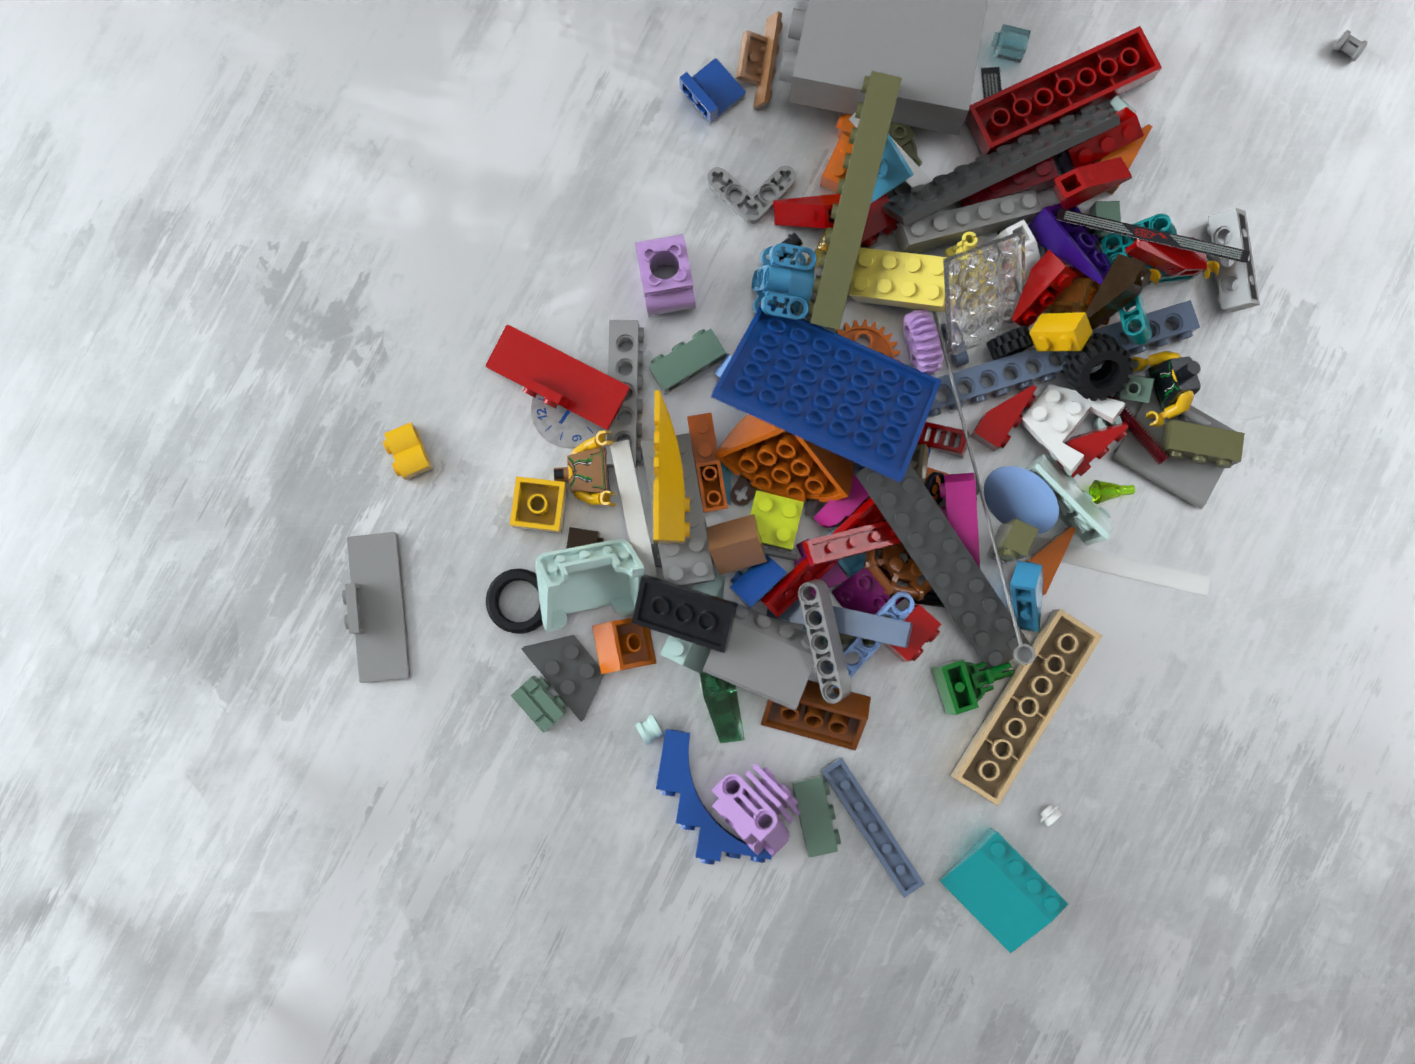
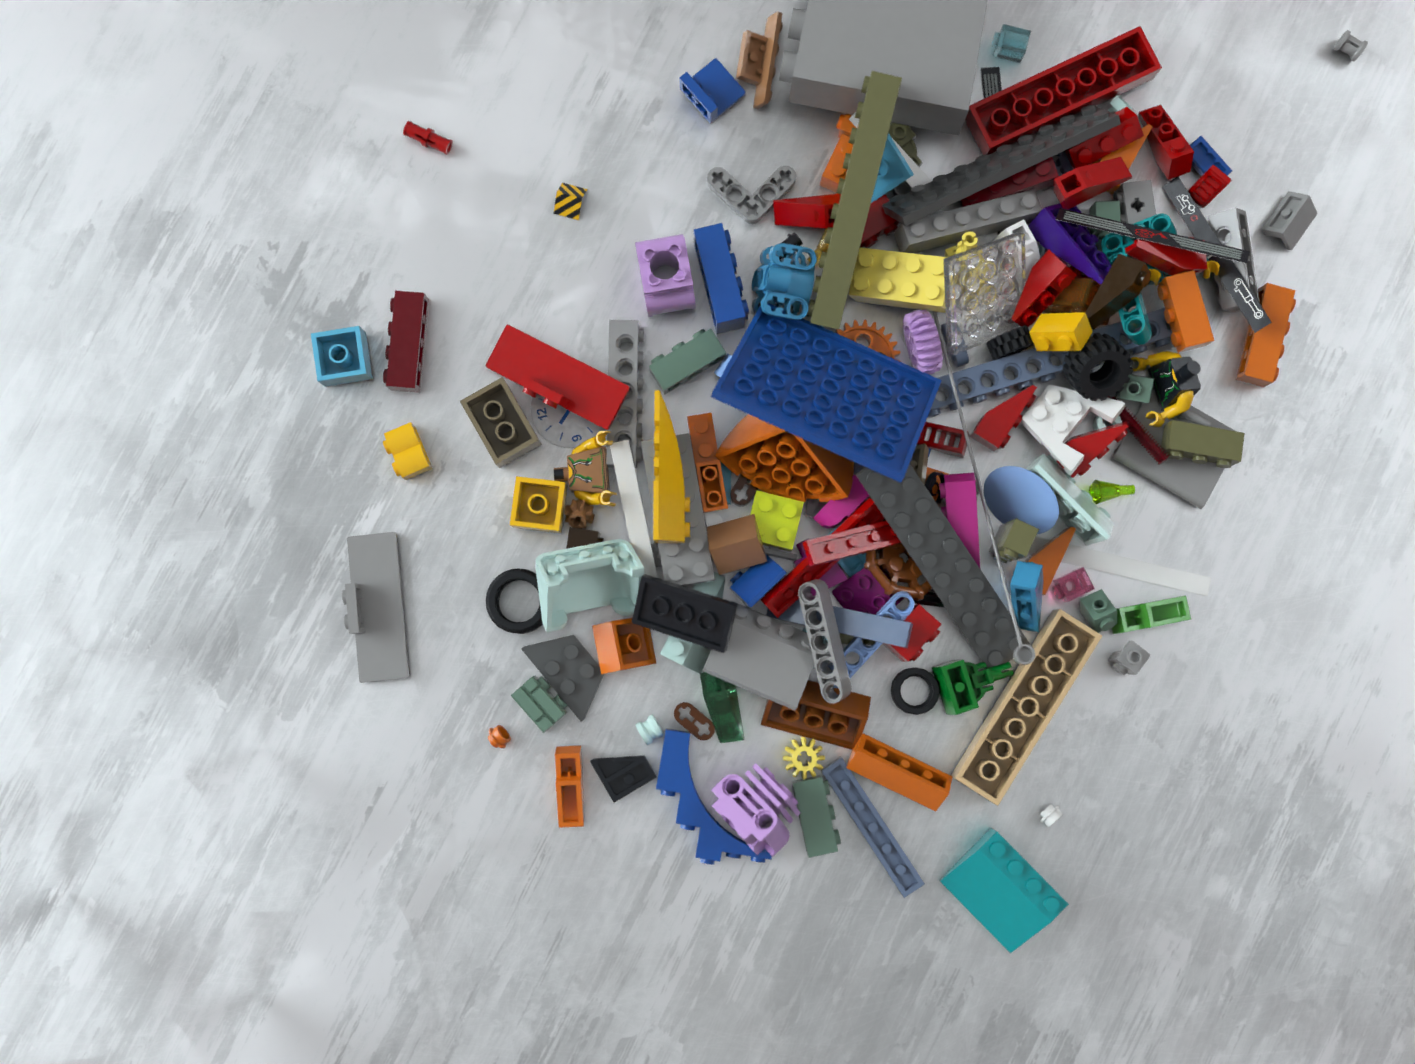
none -> medium azure brick [311,326,373,387]
none -> dark red brick [383,291,429,393]
none -> red pin [403,121,453,155]
none -> dark tan brick [460,377,542,468]
none -> orange plate [488,725,511,749]
none -> sticker [553,183,588,220]
none -> orange slope [555,745,584,828]
none -> medium nougat gear [564,499,595,529]
none -> black wing [590,755,657,802]
none -> reddish brown beam [674,702,715,741]
none -> blue brick [693,223,749,334]
none -> light yellow gear [783,737,825,780]
none -> orange brick [846,733,953,811]
none -> black tyre [891,667,940,715]
none -> clear pink brick [1052,567,1095,602]
none -> sand green brick [1080,589,1117,633]
none -> light grey bracket [1108,641,1150,675]
none -> bright green slope [1112,595,1191,634]
none -> light grey brick [1114,180,1156,224]
none -> red slope [1138,105,1194,180]
none -> orange brick [1157,270,1215,353]
none -> black sticker [1162,177,1272,333]
none -> red slope [1188,165,1232,208]
none -> blue plate [1190,136,1232,176]
none -> orange brick [1236,283,1296,387]
none -> light grey panel [1262,191,1317,250]

